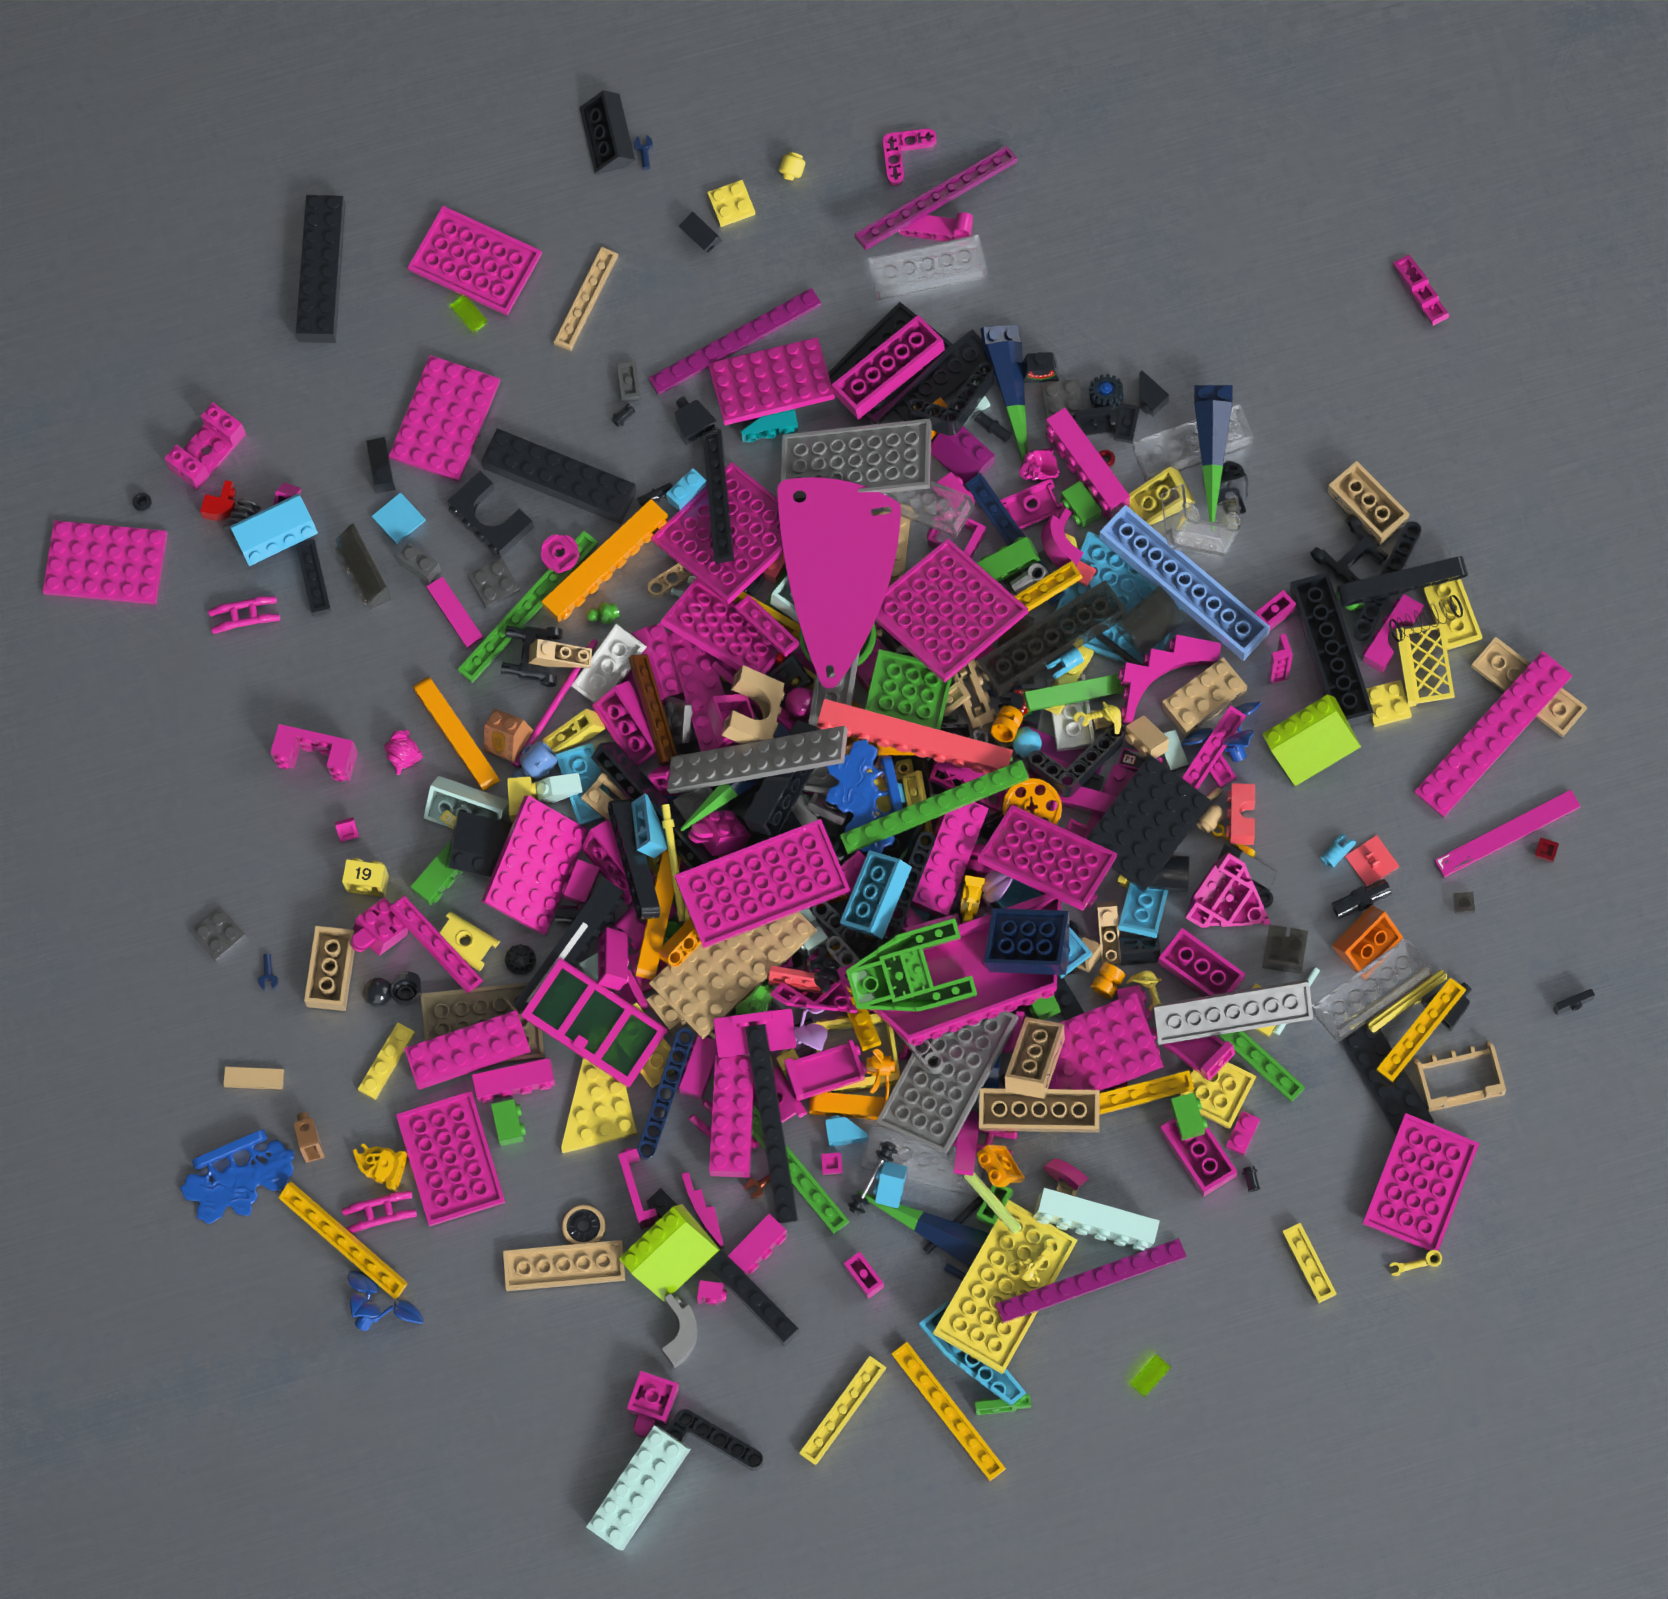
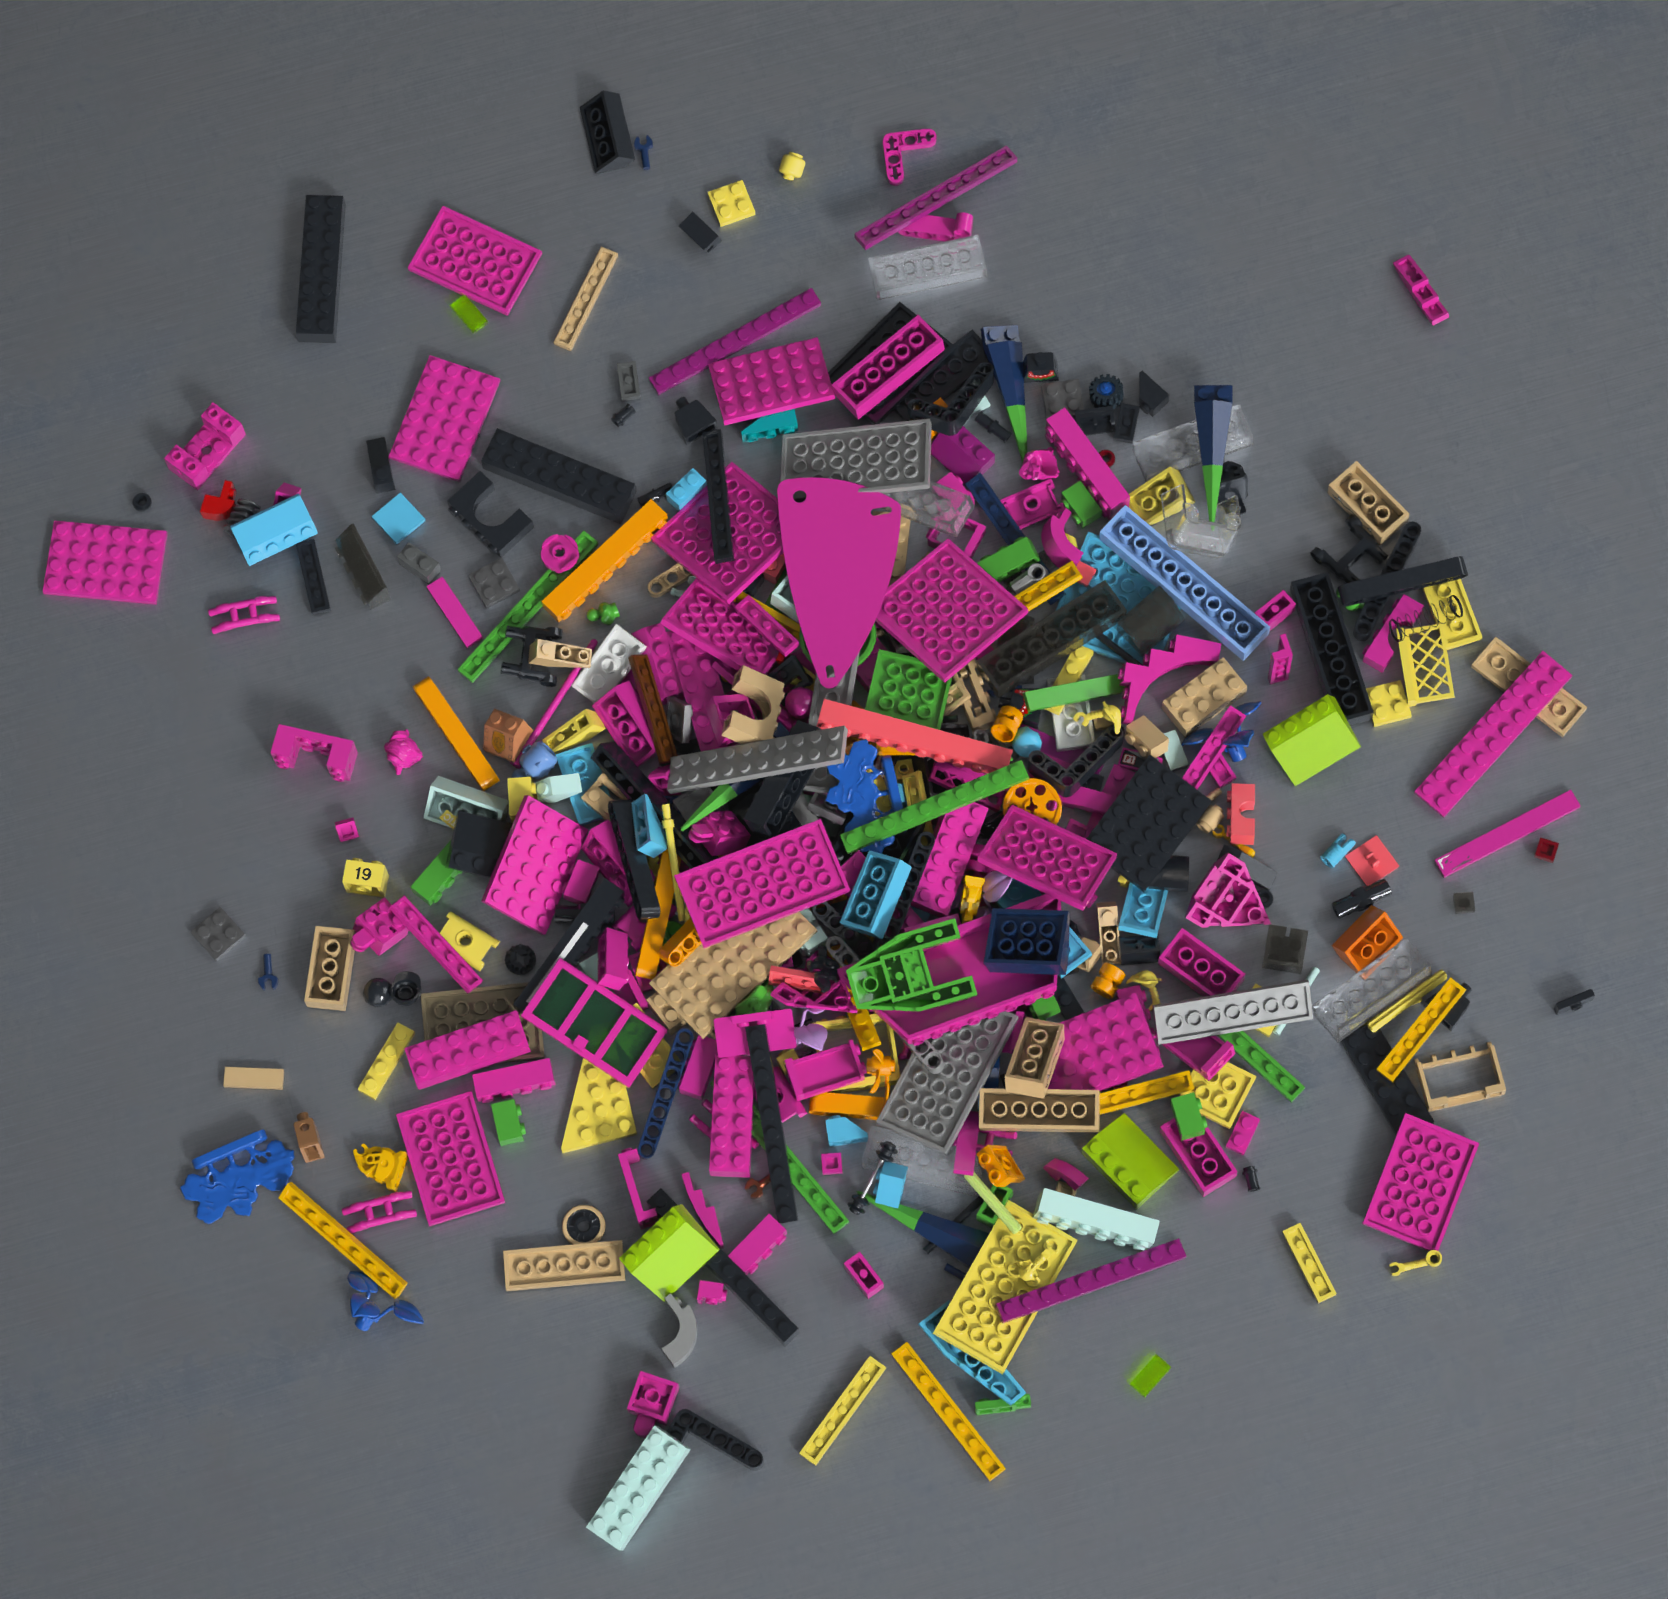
medium azure hinge [1046,647,1084,679] -> none
none -> lime slope [1081,1113,1180,1210]

